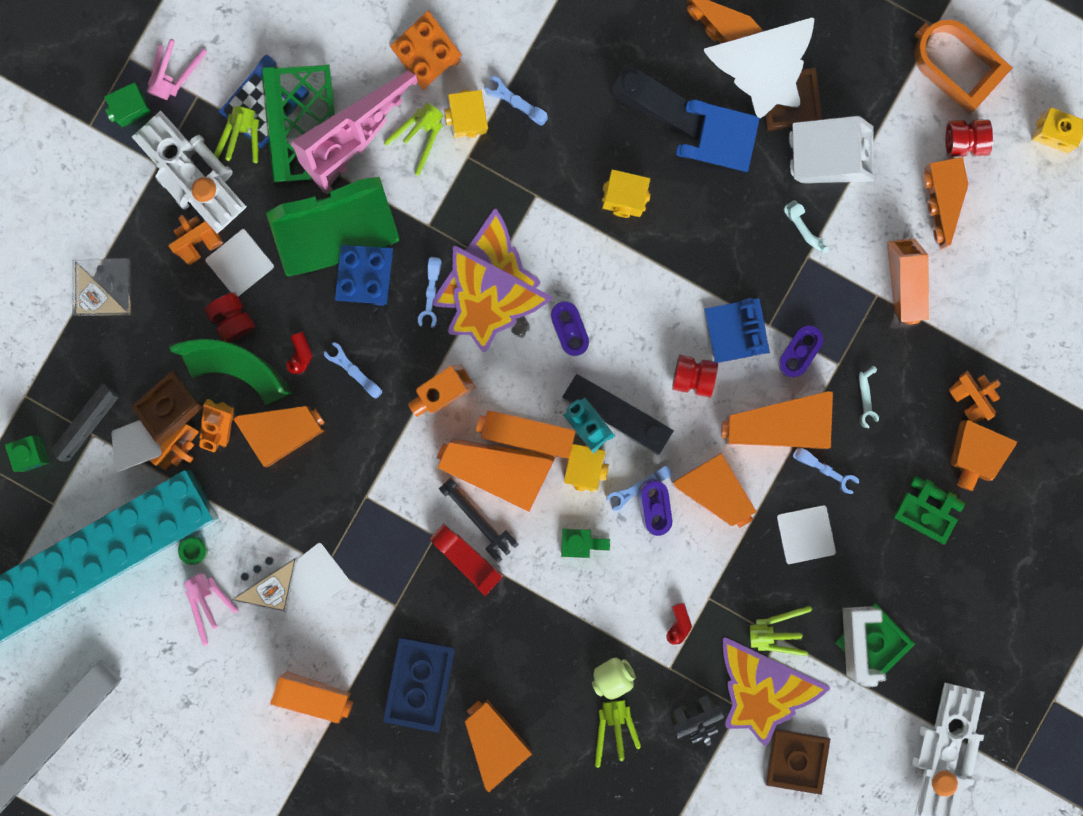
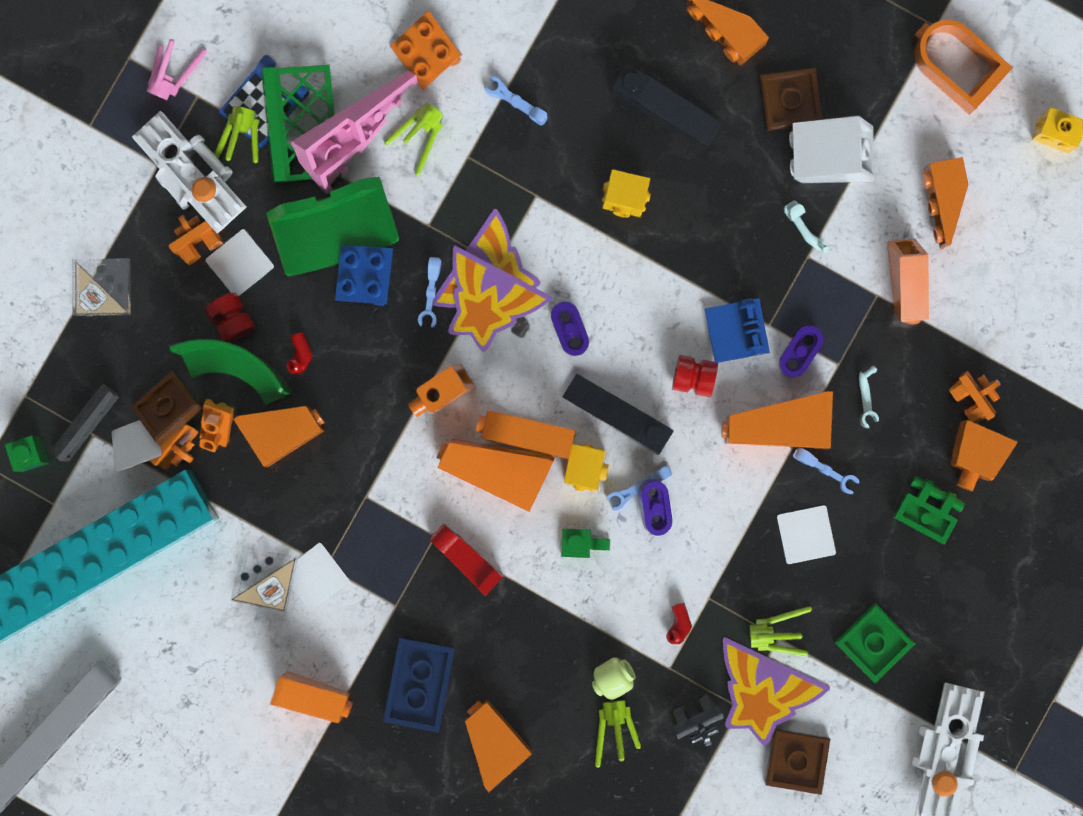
green brick [104,82,152,128] -> none
green tile [178,537,208,565] -> none
bright pink plant [184,573,238,646] -> none
light blue piece [324,343,382,399] -> none
black hinge [438,477,519,563] -> none
yellow head [444,90,488,138] -> none
teal hips [563,398,615,454] -> none
orange slope [671,453,757,528] -> none
blue flag [676,100,760,172] -> none
white sticker [704,17,815,118] -> none
white panel [842,606,885,687] -> none
red wheel [945,119,993,157] -> none

